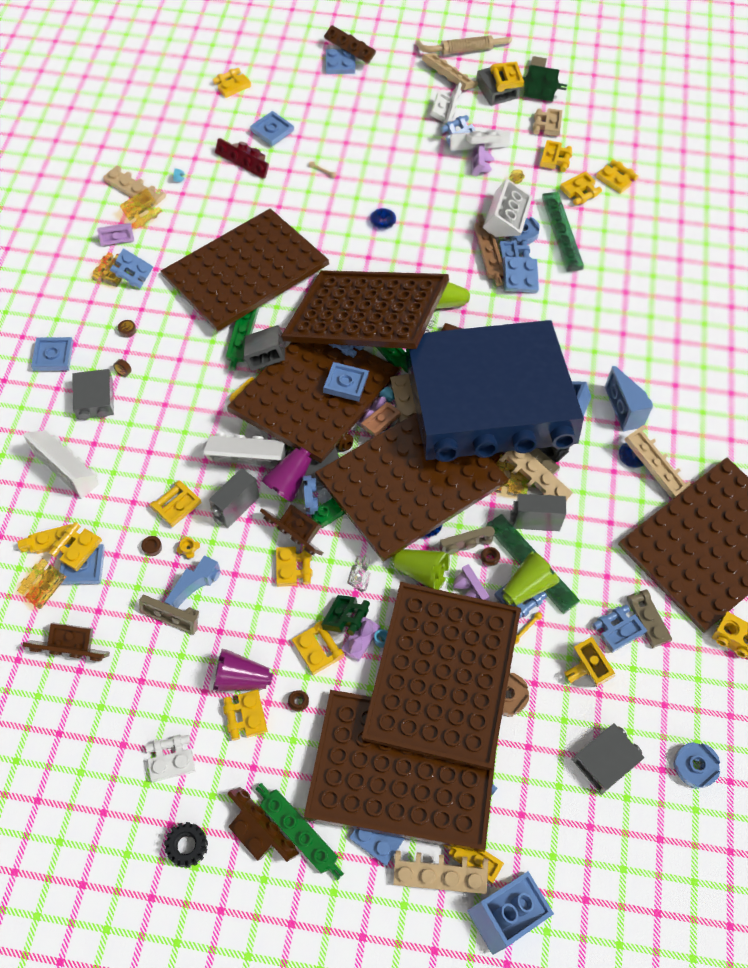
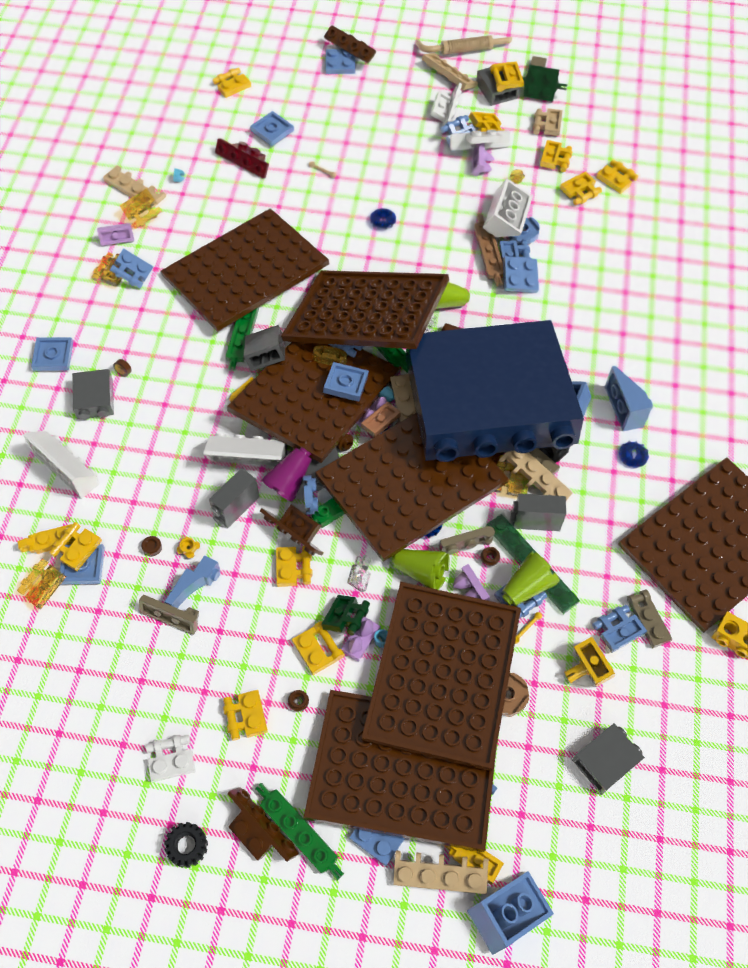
reddish brown bracket [22,622,110,661] -> none
reddish brown tile [118,320,136,337] -> none
yellow plate [149,480,202,527] -> none
magenta cone [213,648,273,691] -> none
clear green plate [542,192,584,272] -> none
tan hinge [624,425,692,499] -> none
medium blue plate [673,742,721,789] -> none
none -> clear yellow beam [313,345,347,366]
none -> yellow plate [468,112,505,132]

